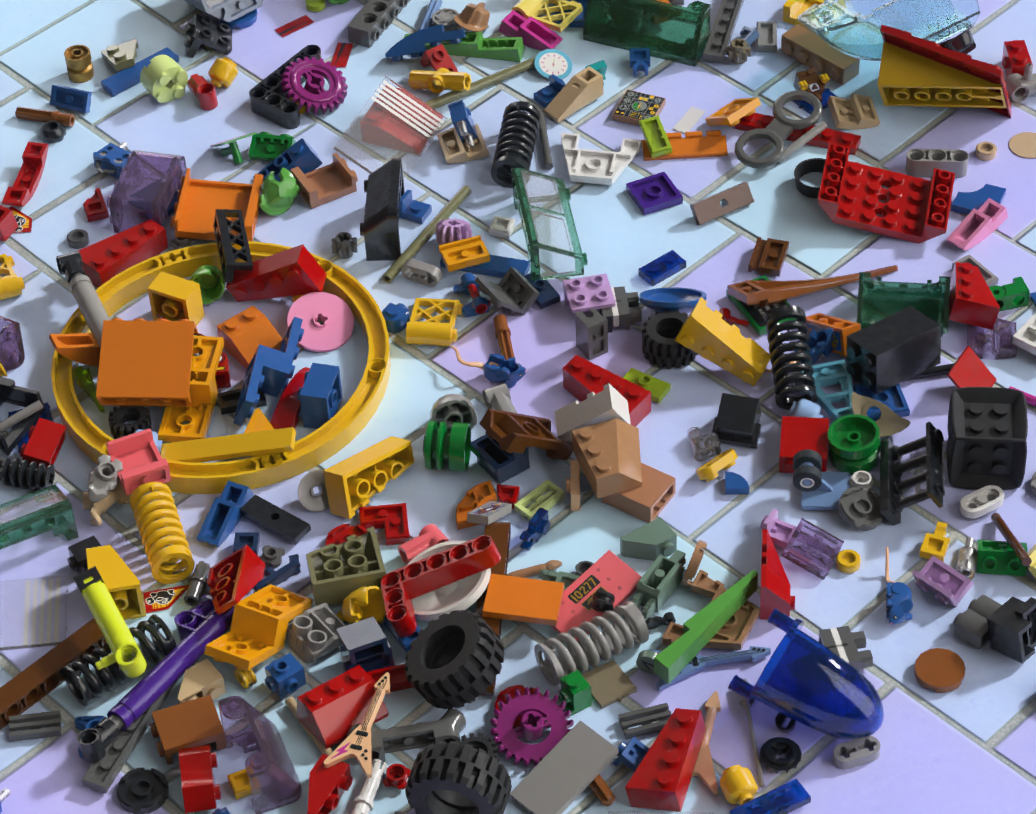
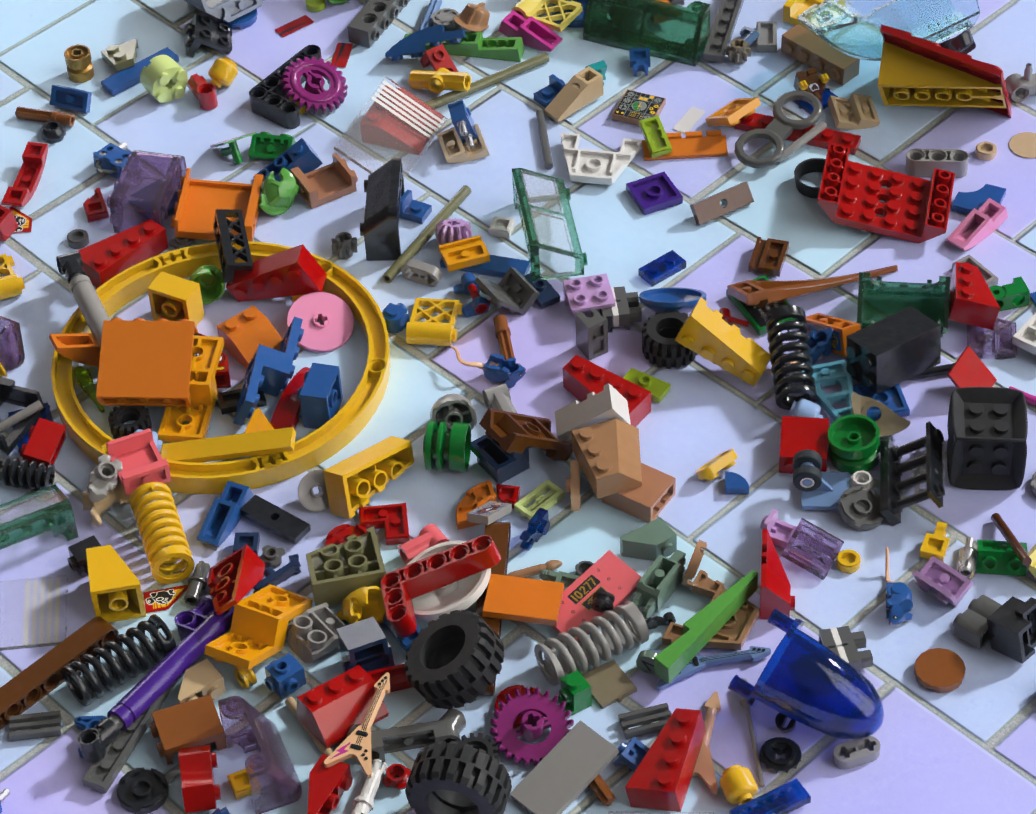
neon yellow piece [73,566,147,678] -> none
black piece [491,101,541,188] -> none
sticker [534,49,572,79] -> none
clear piece [687,427,722,462] -> none
black plate [711,393,762,449] -> none
white plate [960,485,1004,519] -> none
red brick [1002,40,1033,77] -> none

